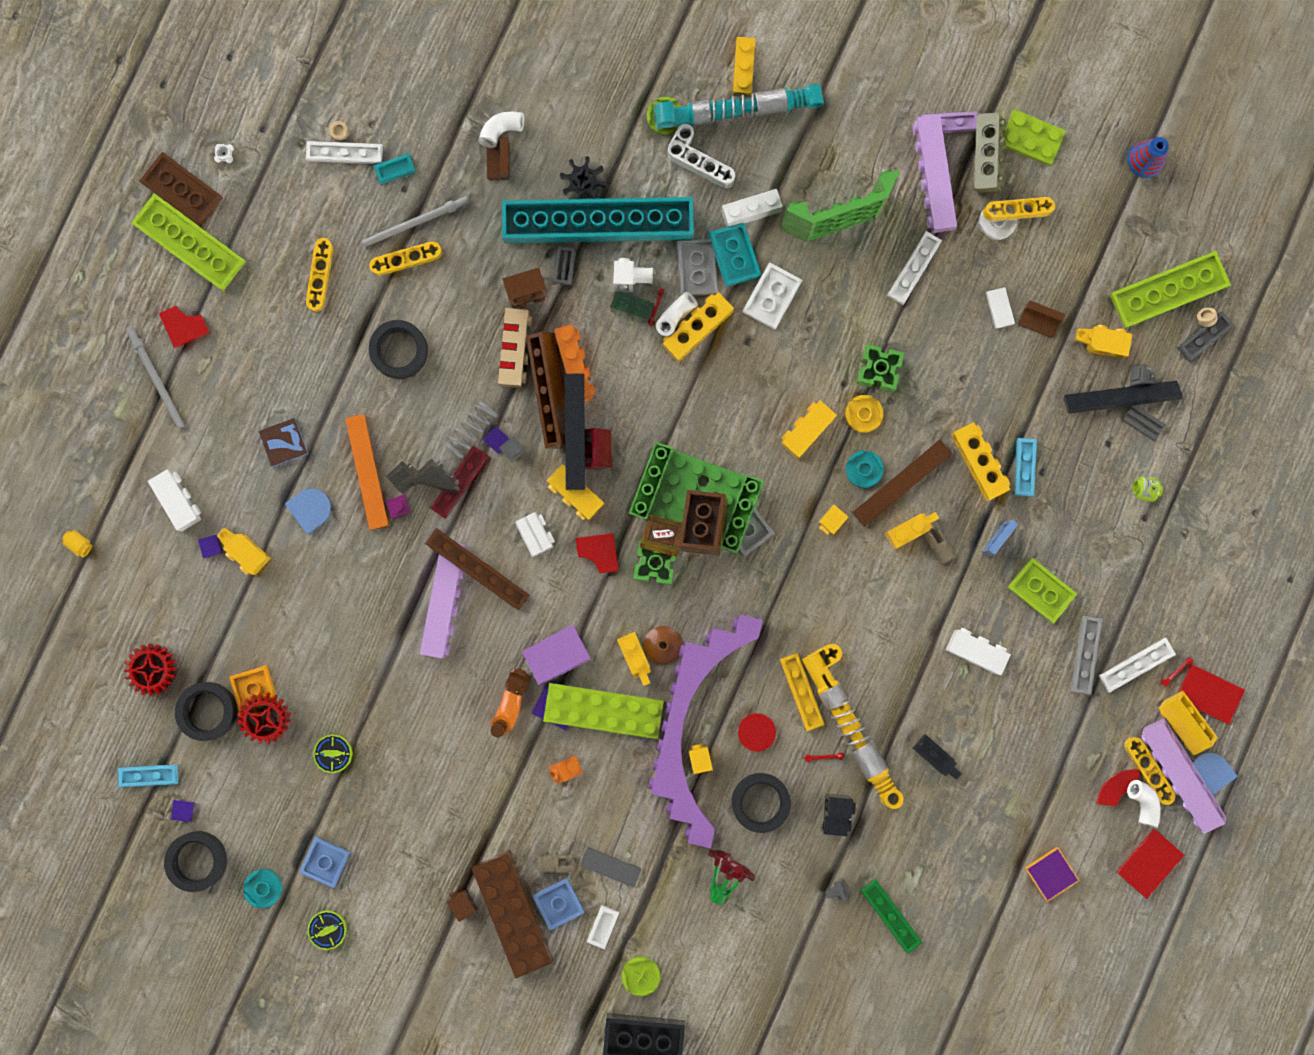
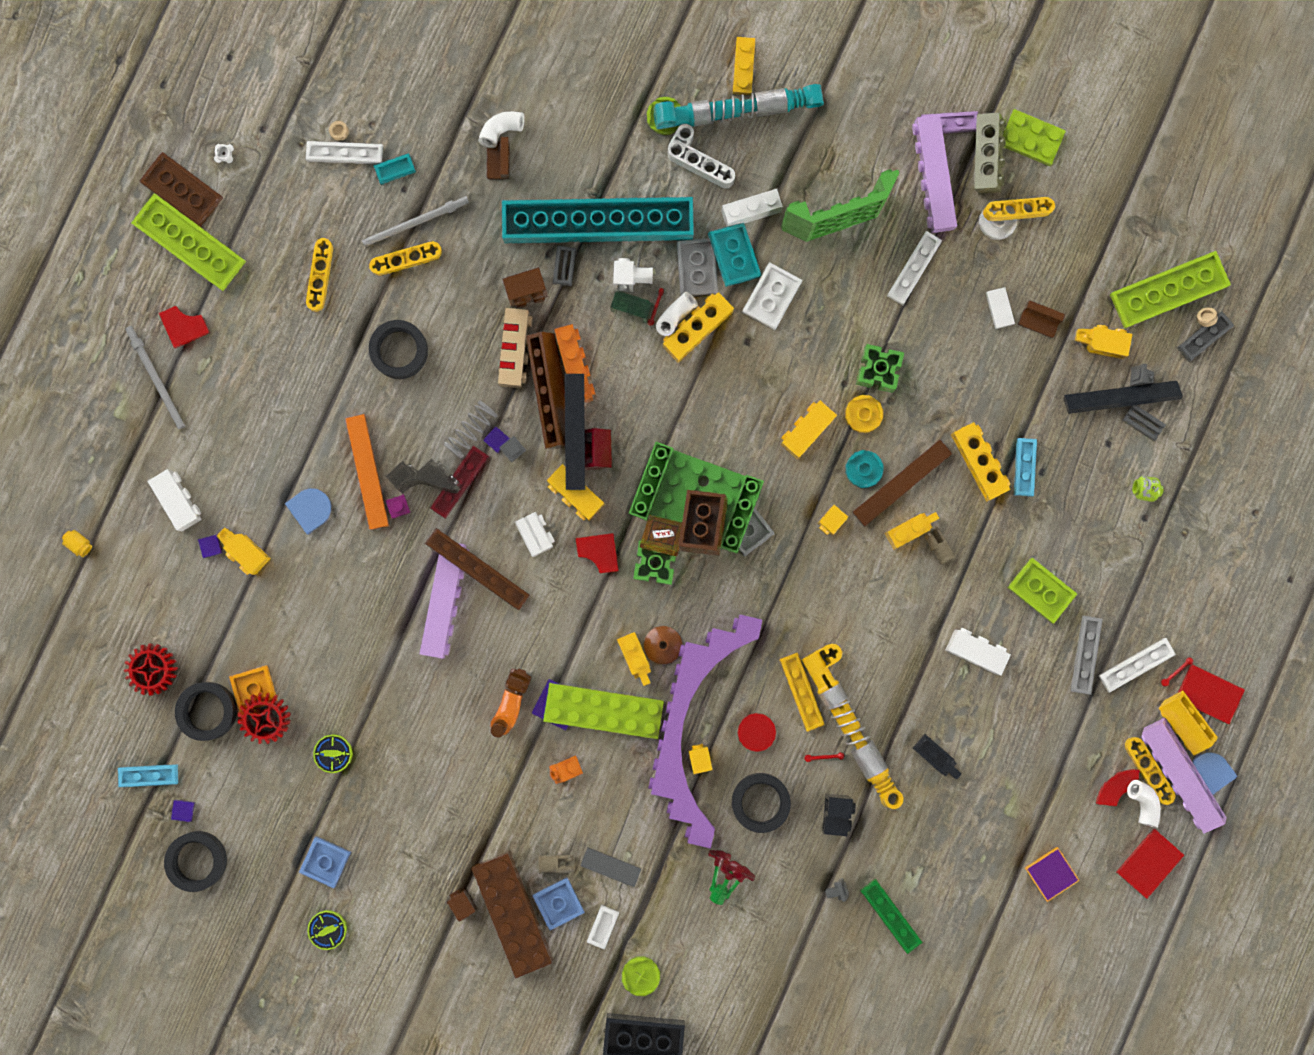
teal tile [243,869,283,908] -> none
reddish brown tile [259,418,308,467] -> none
medium lavender tile [522,625,591,686] -> none
black gear [560,156,606,199] -> none
medium blue tile [982,520,1018,557] -> none
blue cone [1127,137,1169,178] -> none

